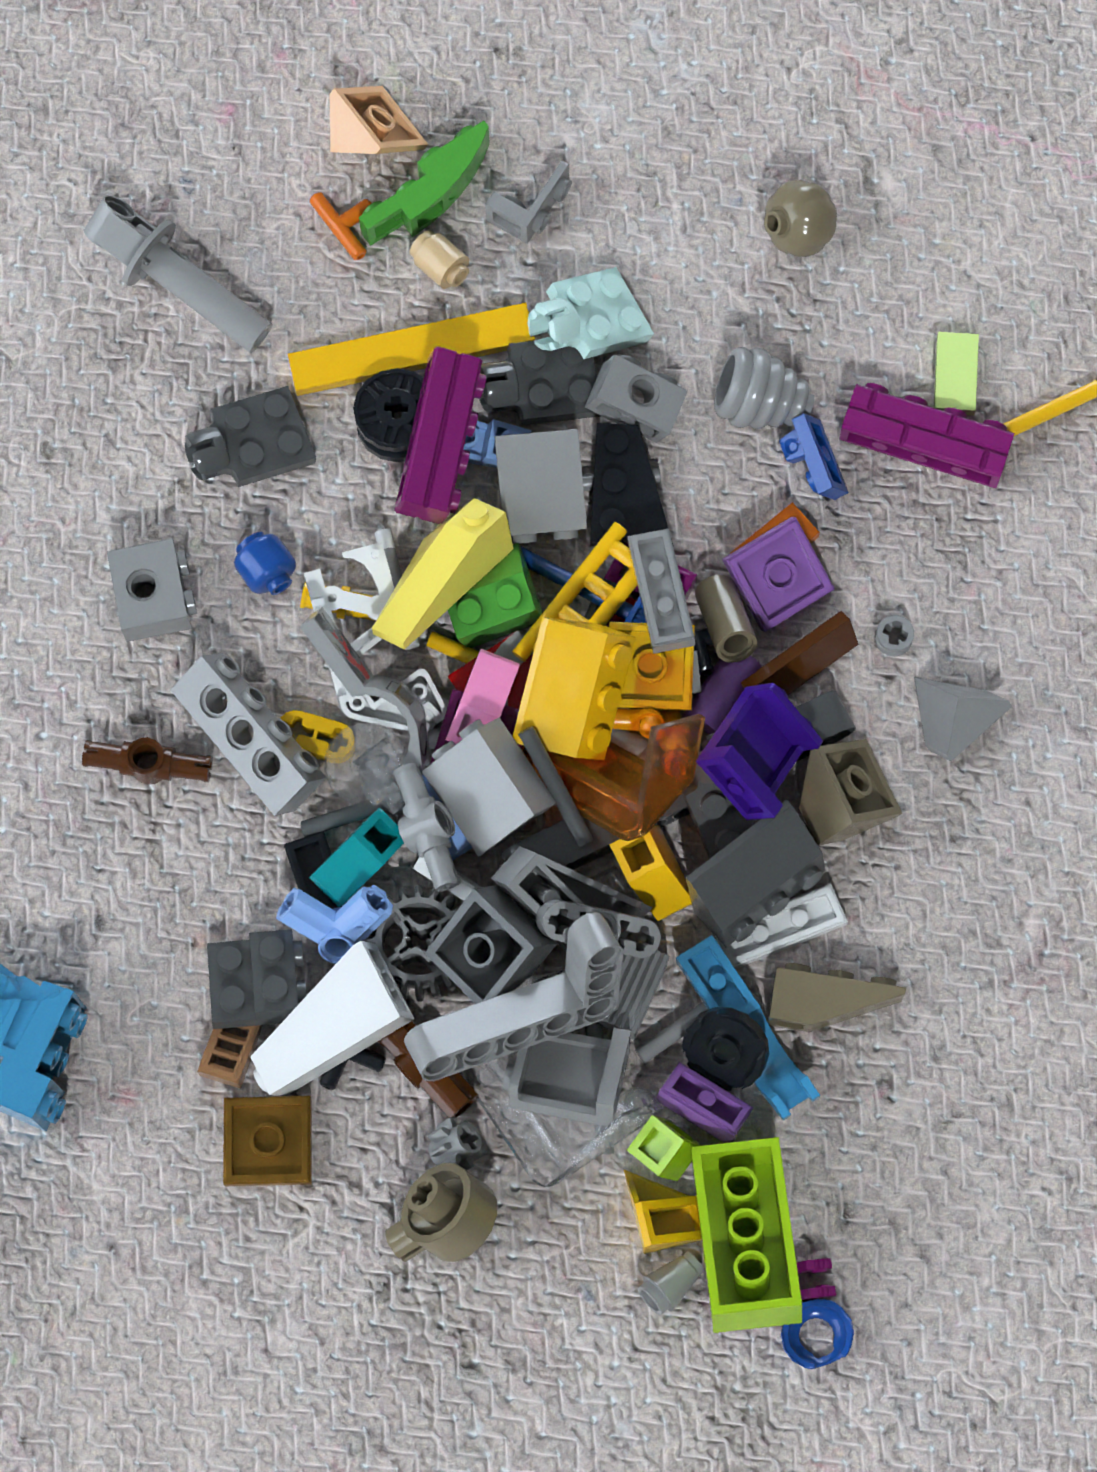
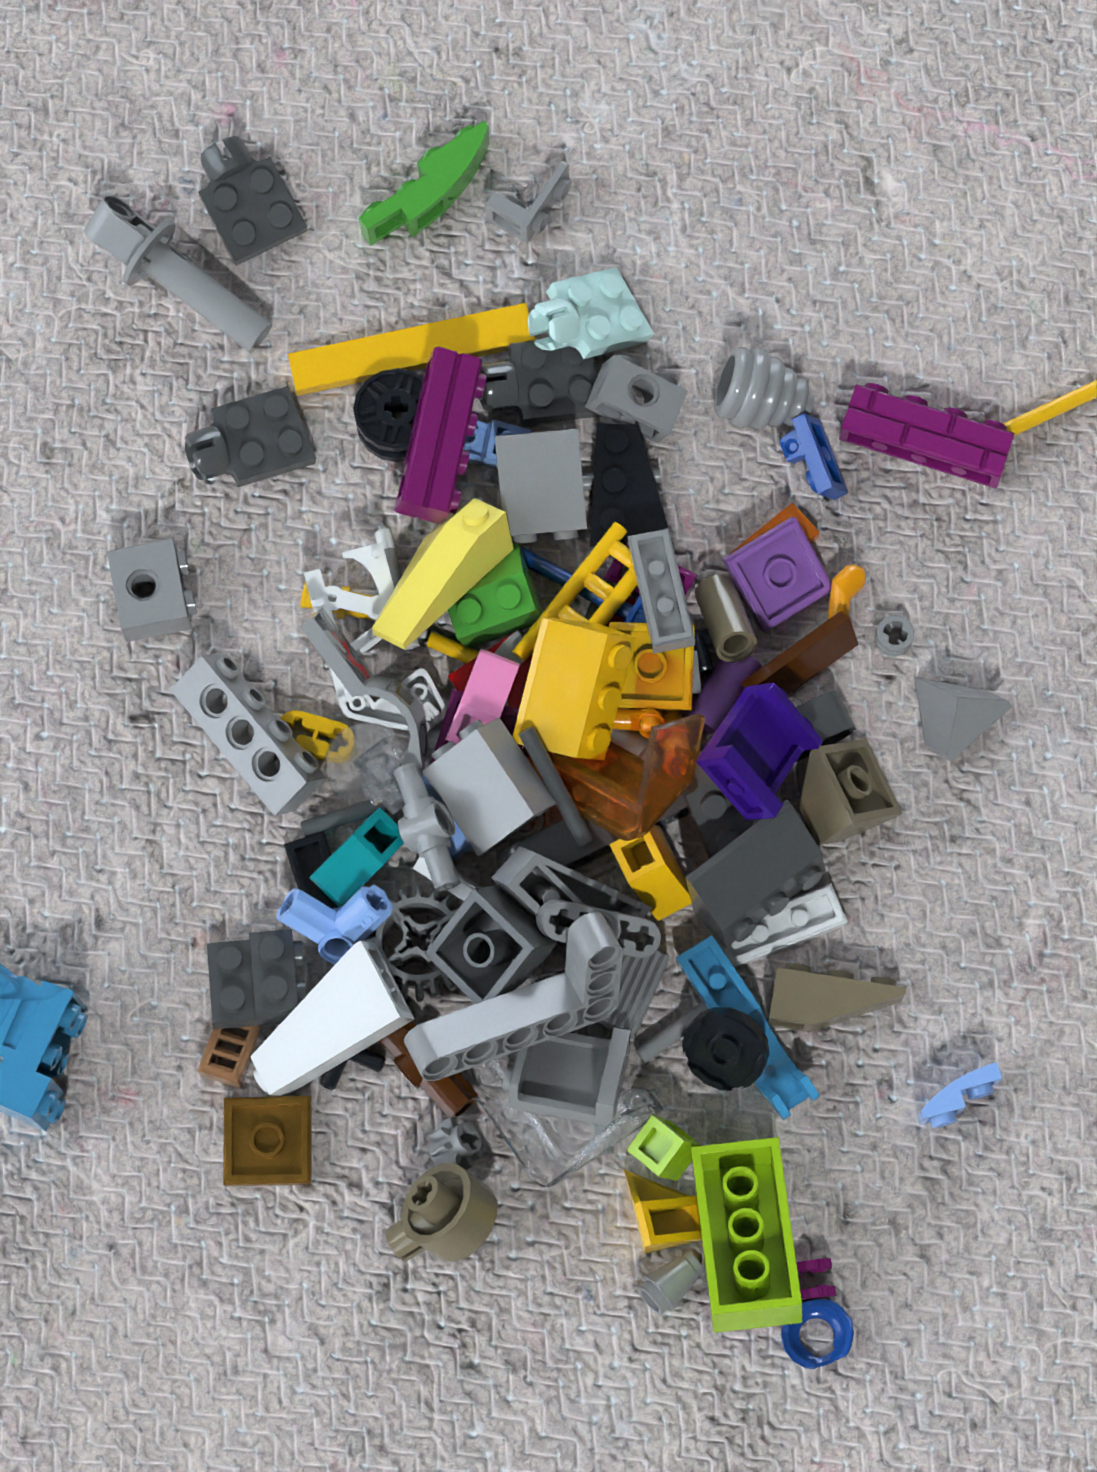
reddish brown pin [82,737,213,785] -> none
blue head [234,532,296,595] -> none
orange piece [310,192,372,260] -> none
light nougat slope [329,86,429,154] -> none
tan brick [409,230,469,289] -> none
medium lavender brick [655,1062,753,1143] -> none
dark tan plant [764,180,837,257] -> none
yellowish green tile [933,332,979,416] -> none
none -> dark grey plate [198,136,307,266]
none -> light orange arm [828,564,866,619]
none -> light blue slope [917,1062,1002,1129]

